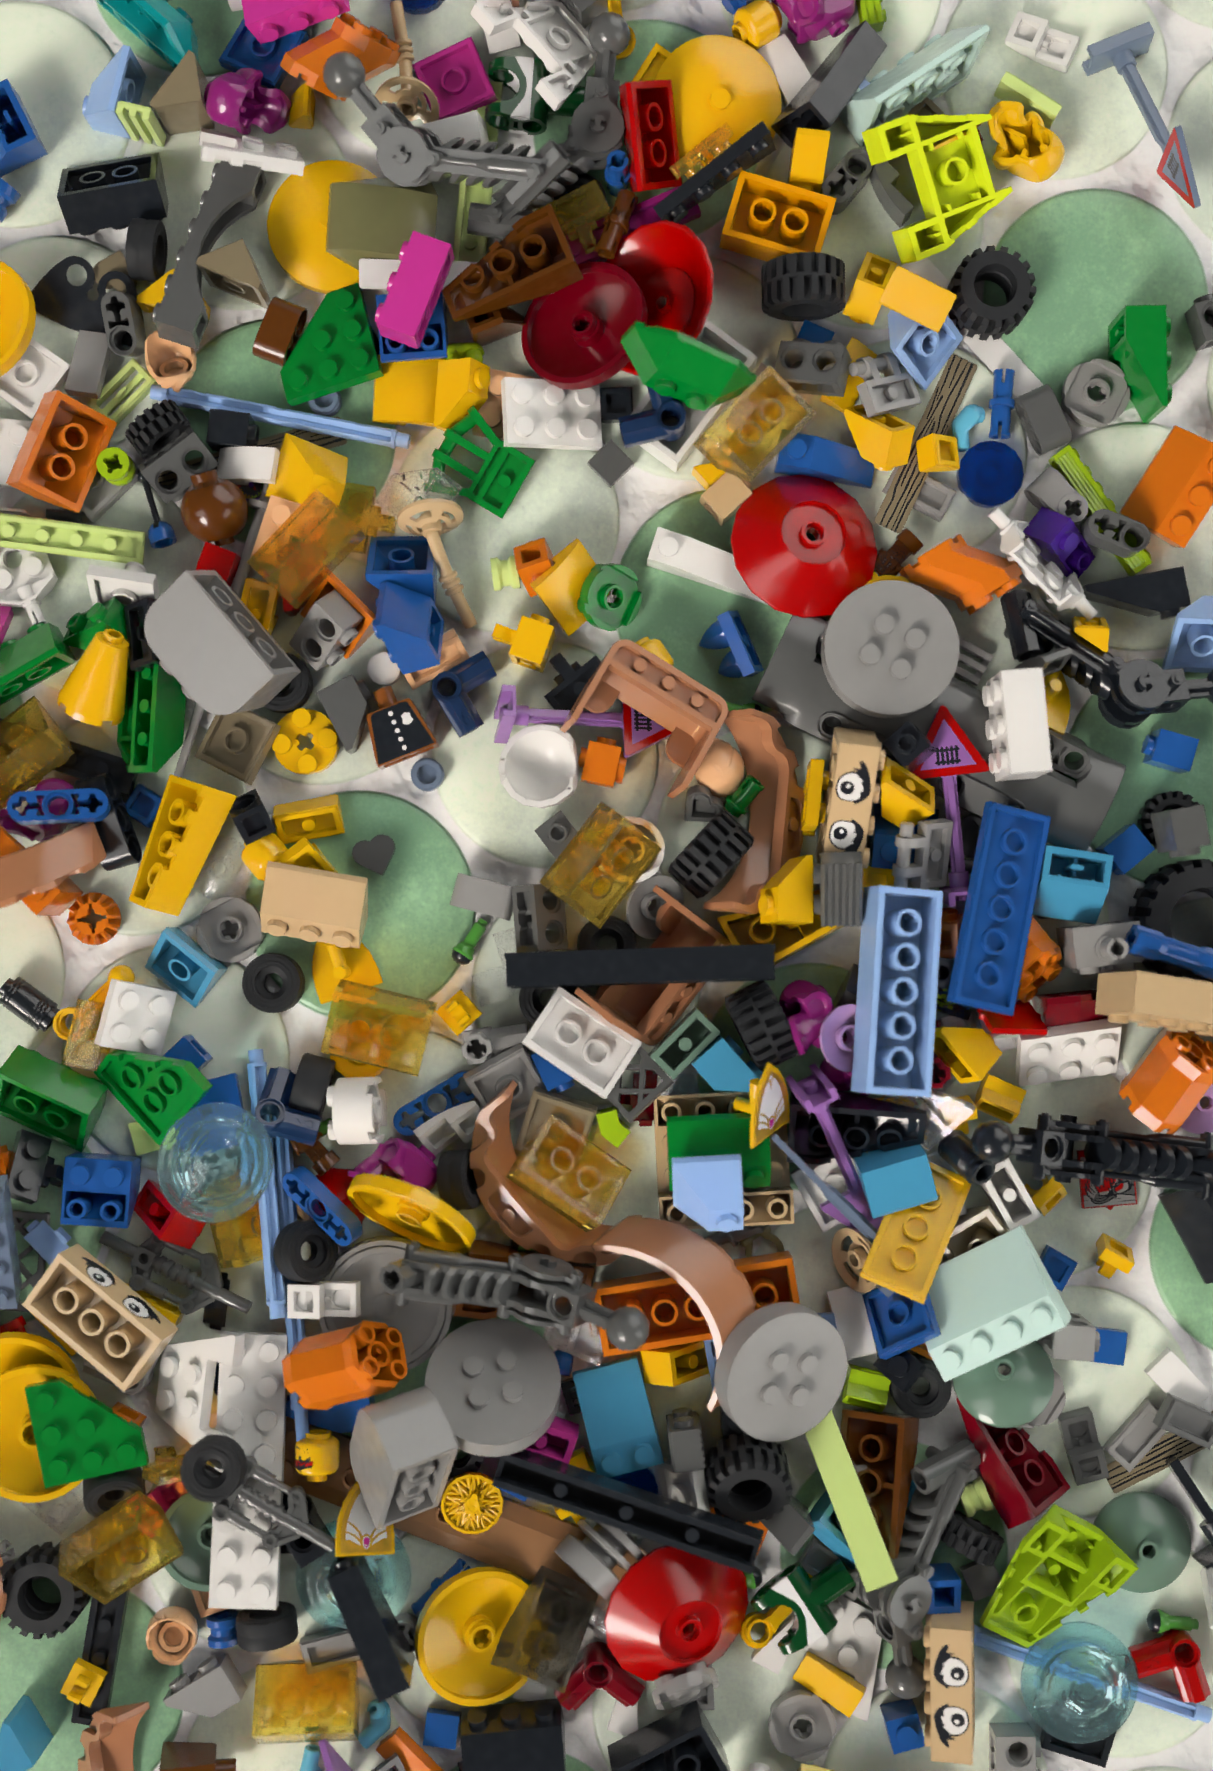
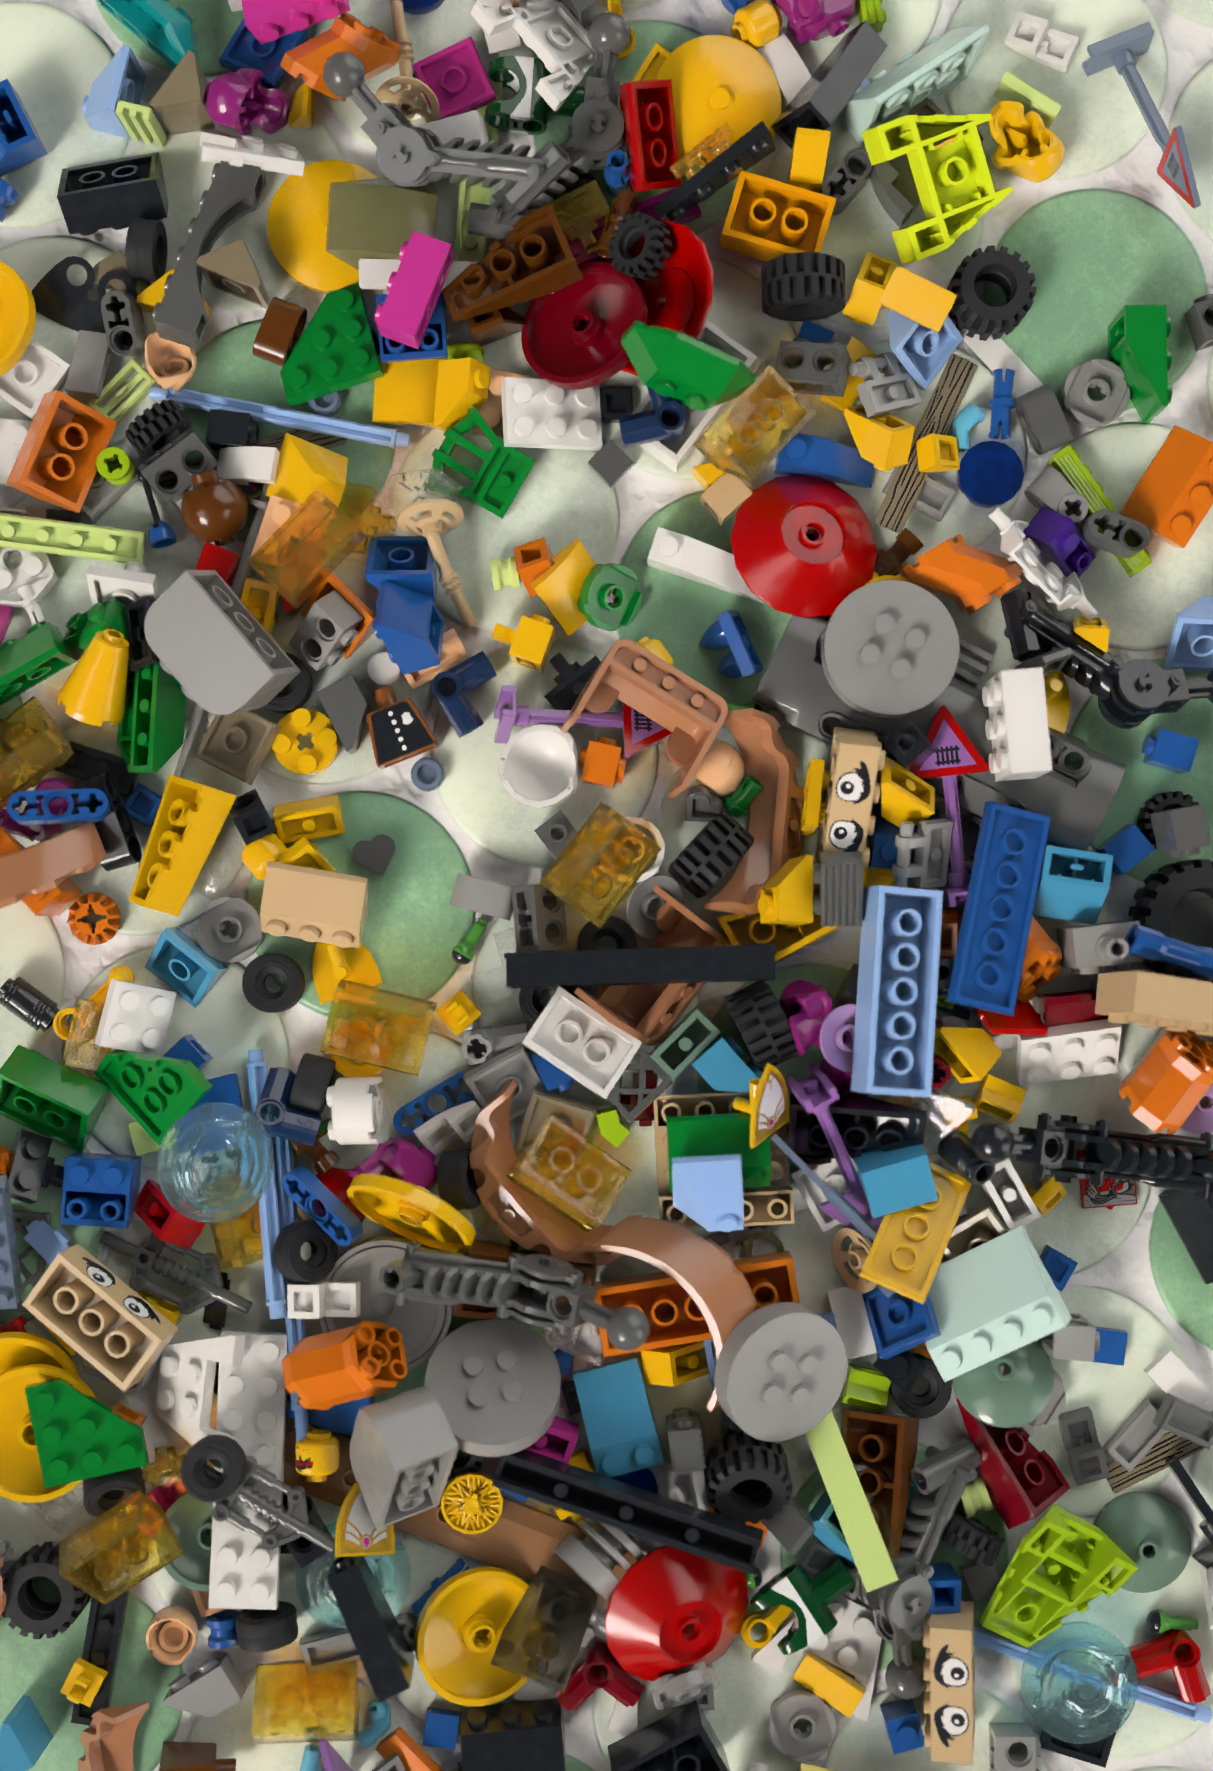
black slope [1082,566,1191,620] -> none
yellow tile [1096,1233,1135,1279] -> none
none -> black tyre [608,212,672,281]

